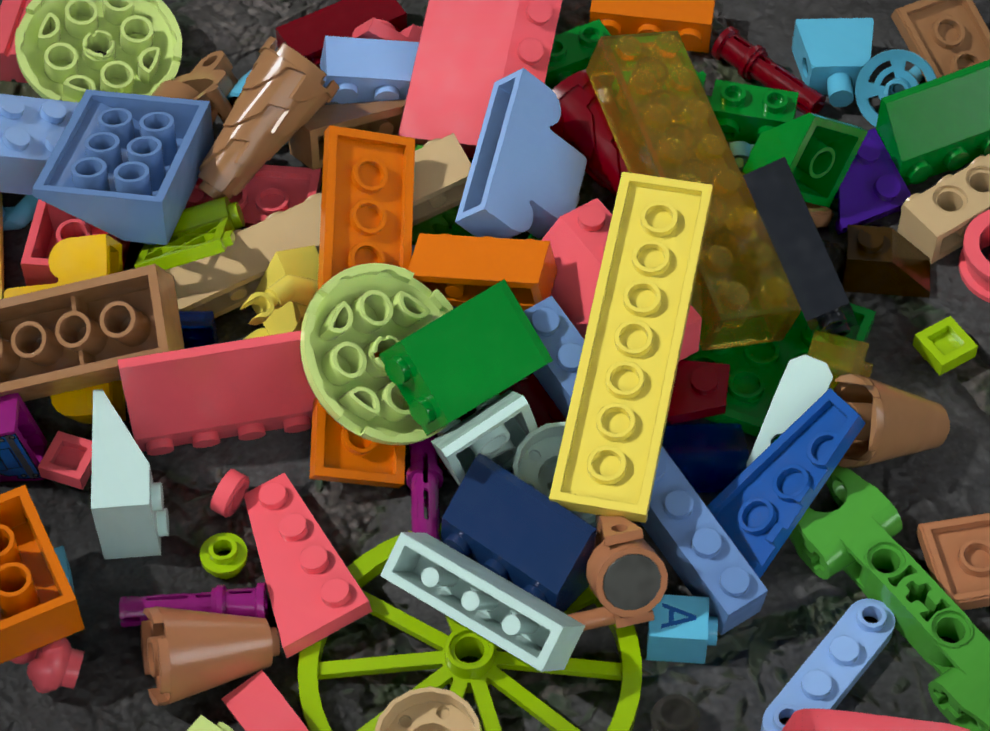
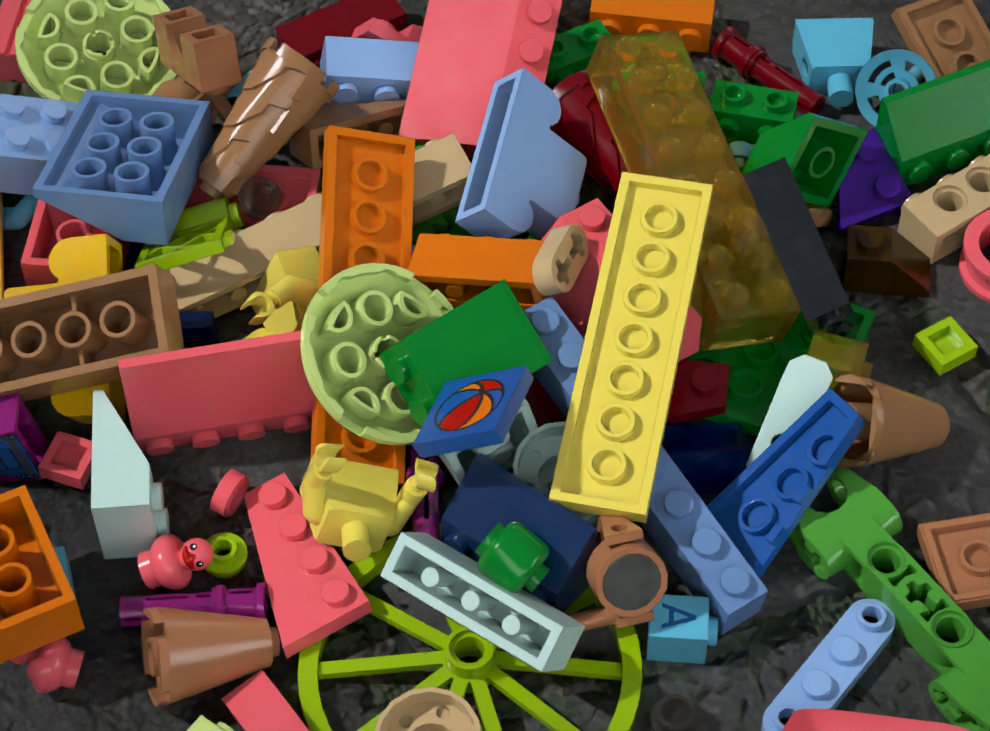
none -> coral animal [138,533,214,590]
none -> nougat arch [152,6,242,95]
none -> clear smoke plate [238,176,281,220]
none -> light yellow torso [300,443,439,561]
none -> blue tile [413,366,534,458]
none -> green head [475,521,550,593]
none -> tan beam [532,224,589,296]

